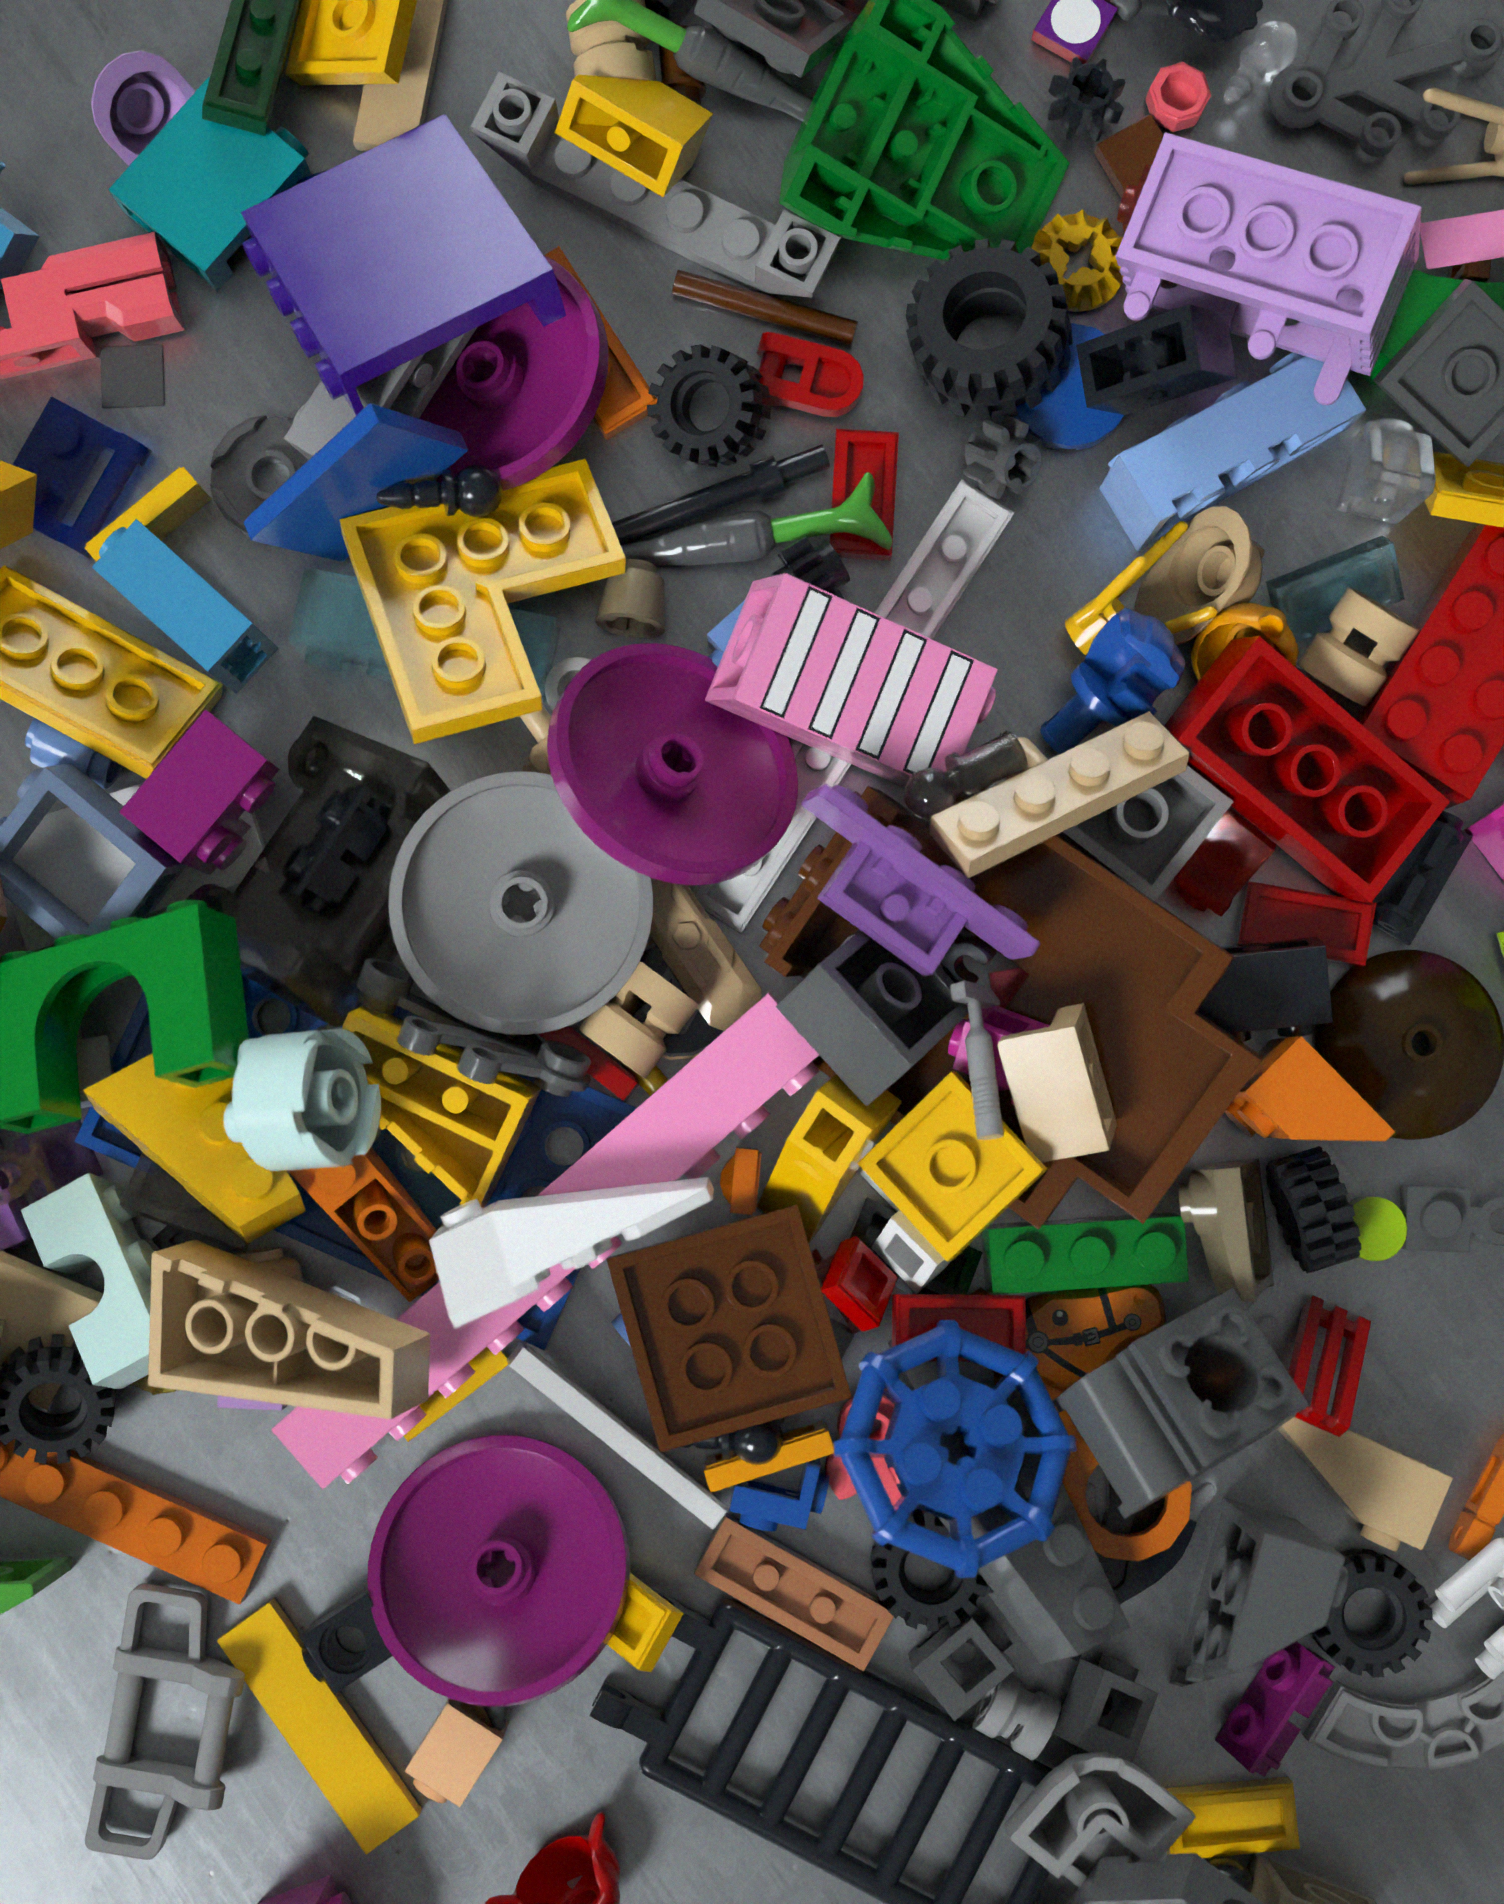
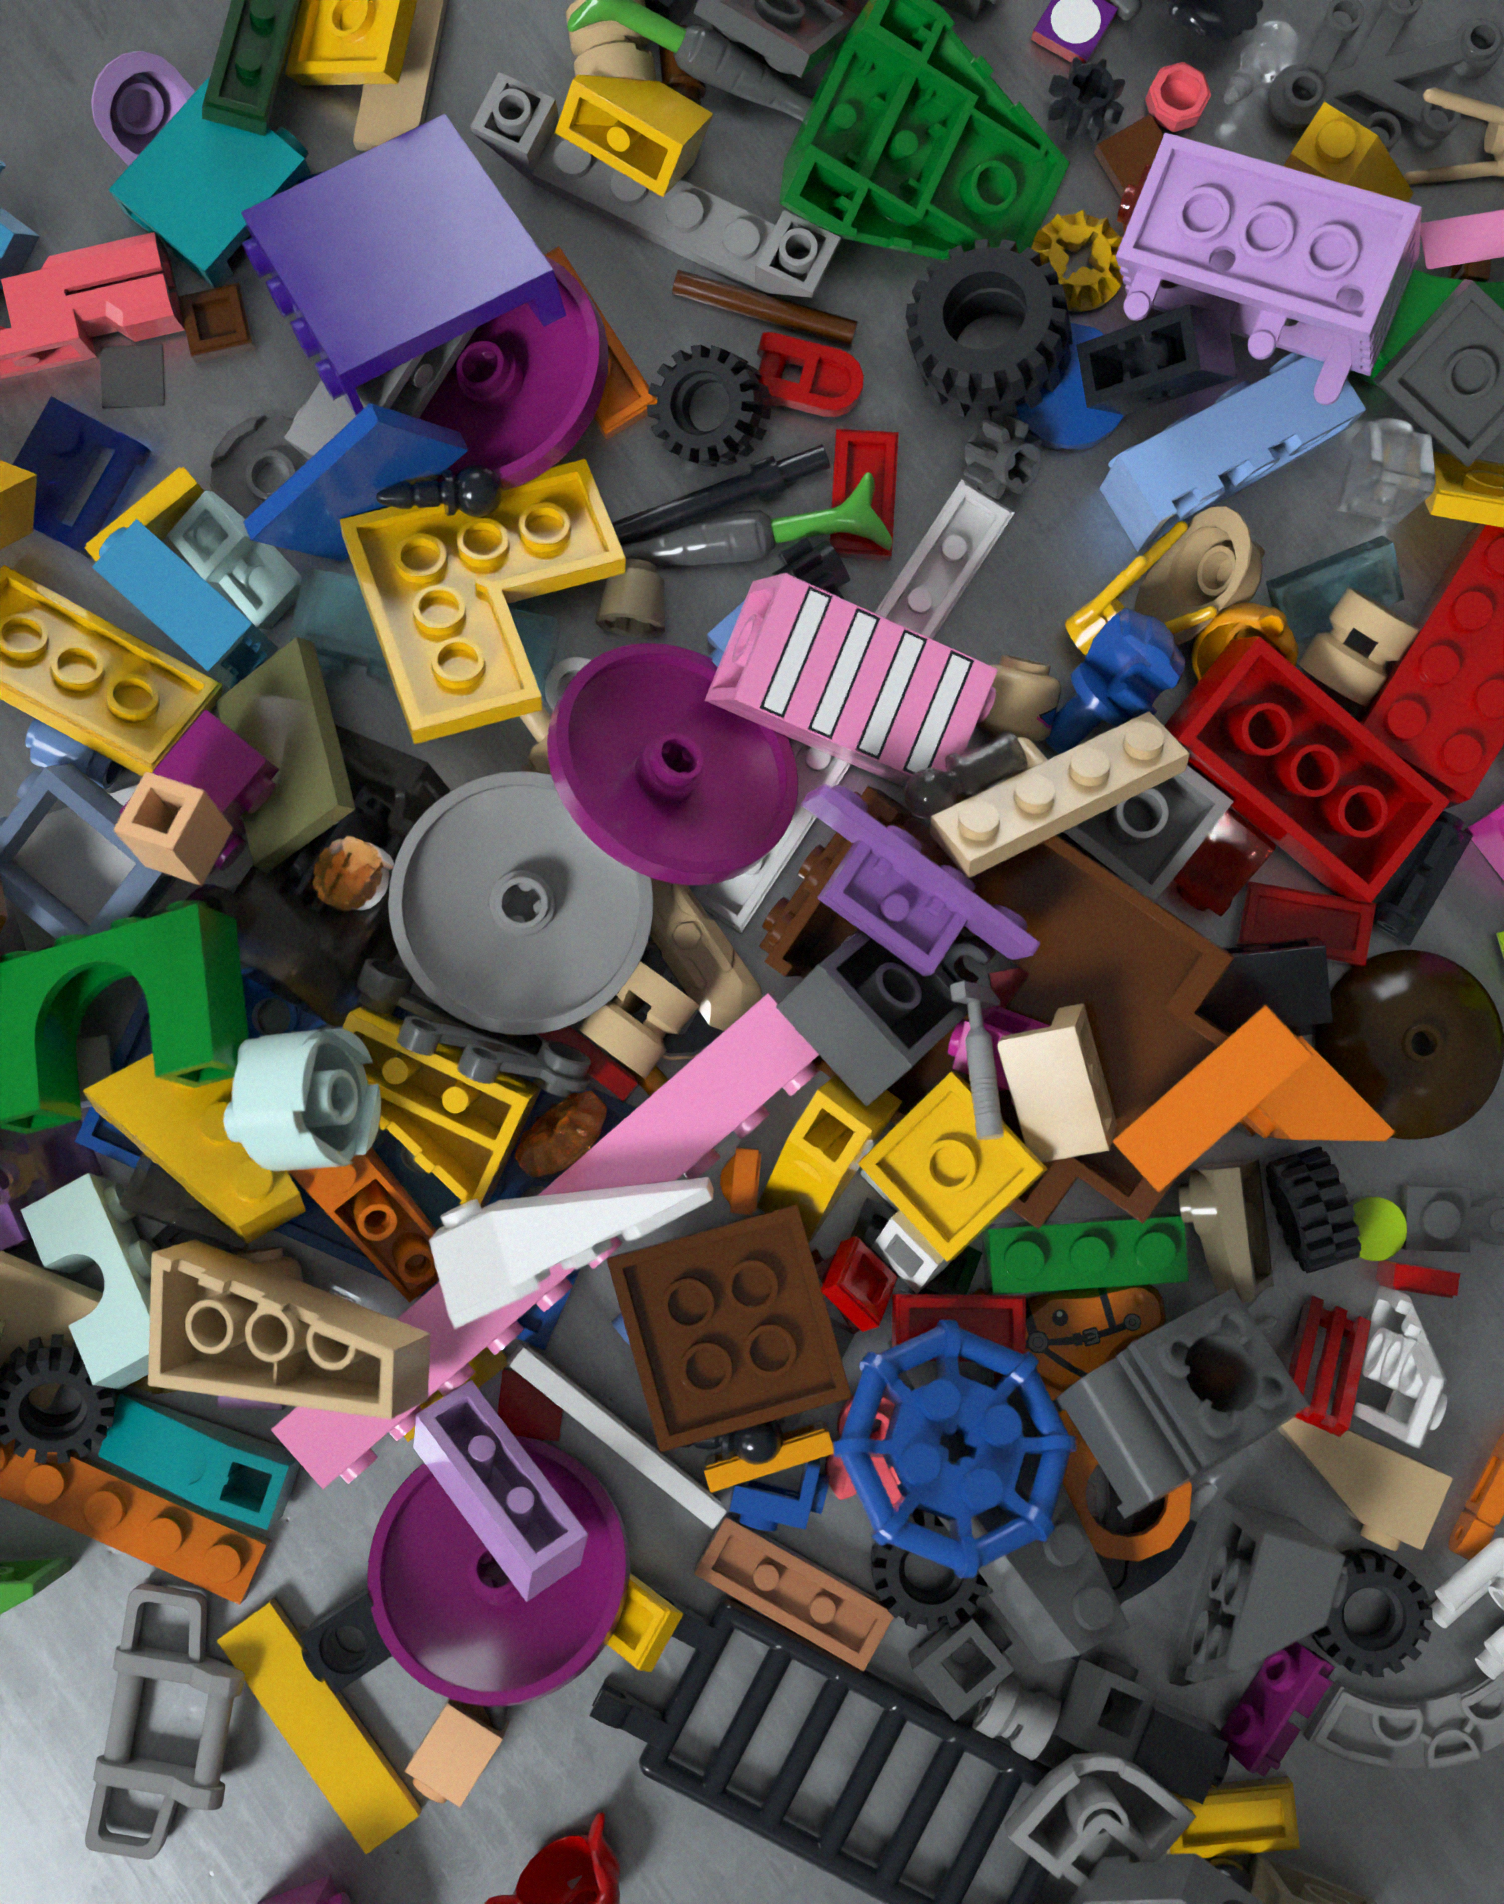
none -> teal slope [98,1393,301,1530]
none -> light nougat brick [113,772,233,886]
none -> light aqua slope [167,490,309,630]
none -> reddish brown tile [178,283,257,363]
none -> olive tile [216,637,355,870]
none -> clear orange piece [313,836,394,911]
none -> lavender brick [413,1380,588,1602]
none -> red tile [497,1368,568,1441]
none -> clear orange gear [514,1090,607,1177]
none -> tan head [976,655,1061,750]
none -> orange tile [1112,1005,1313,1192]
none -> black brick [1133,1699,1230,1805]
none -> yellow slope [1283,102,1414,202]
none -> white wedge [1353,1286,1447,1447]
none -> red tile [1375,1260,1460,1299]

